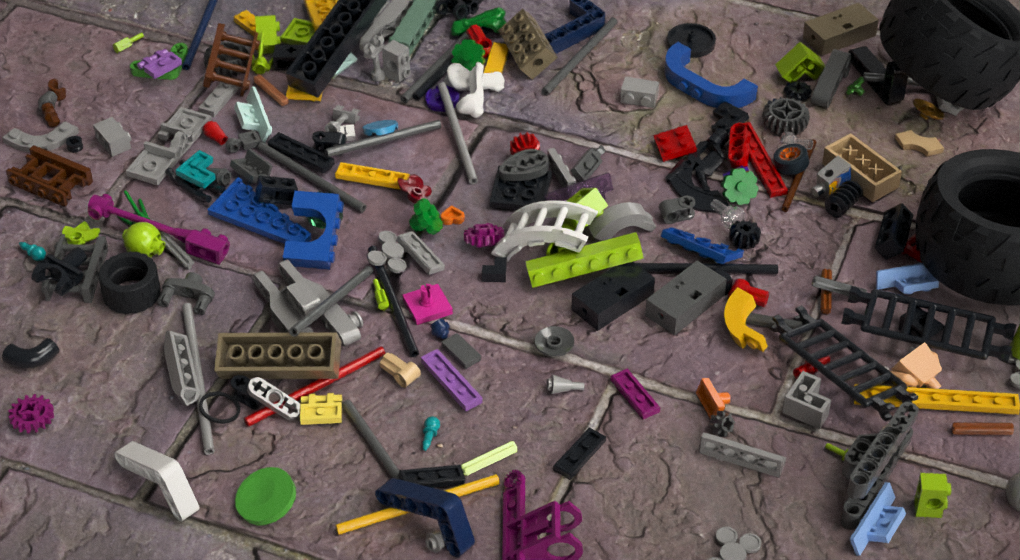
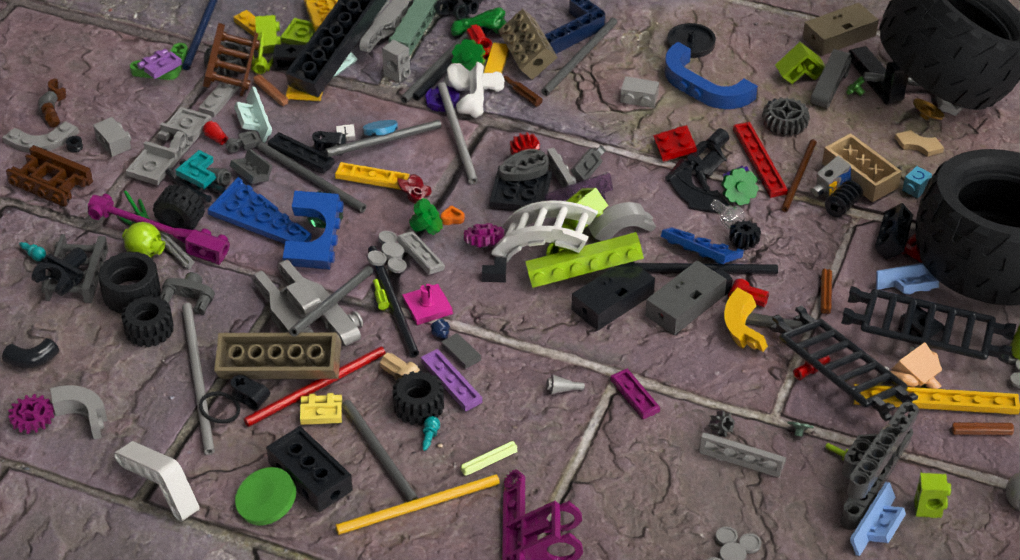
lime plate [62,221,100,245] -> none
lime axle [112,33,144,53] -> none
light grey brick [164,331,200,406] -> none
light grey beam [247,377,300,420] -> none
black brick [255,175,298,205] -> none
light grey bar [325,105,360,132] -> none
light grey bar [362,34,385,81] -> none
dark blue beam [375,478,475,558] -> none
black tile [398,465,465,488] -> none
light grey cone [425,531,445,553] -> none
dark grey dish [535,326,574,357] -> none
black tile [553,427,606,480] -> none
dark grey piece [659,196,695,224] -> none
orange tile [696,378,730,419] -> none
black plate [711,101,749,134] -> none
red beam [728,123,750,169] -> none
black wheel [774,144,809,175] -> none
clear axle [777,132,813,150] -> none
light grey brick [783,371,831,429] -> none
black gear [784,80,812,101] -> none
dark grey axle [812,276,867,296] -> none
none -> light grey arch [50,385,107,439]
none -> black tyre [121,295,174,347]
none -> black tyre [153,184,205,230]
none -> black brick [266,426,353,513]
none -> black tyre [392,371,444,425]
none -> reddish brown axle [504,76,543,107]
none -> sand green plant [787,421,814,437]
none -> medium azure brick [902,166,932,198]

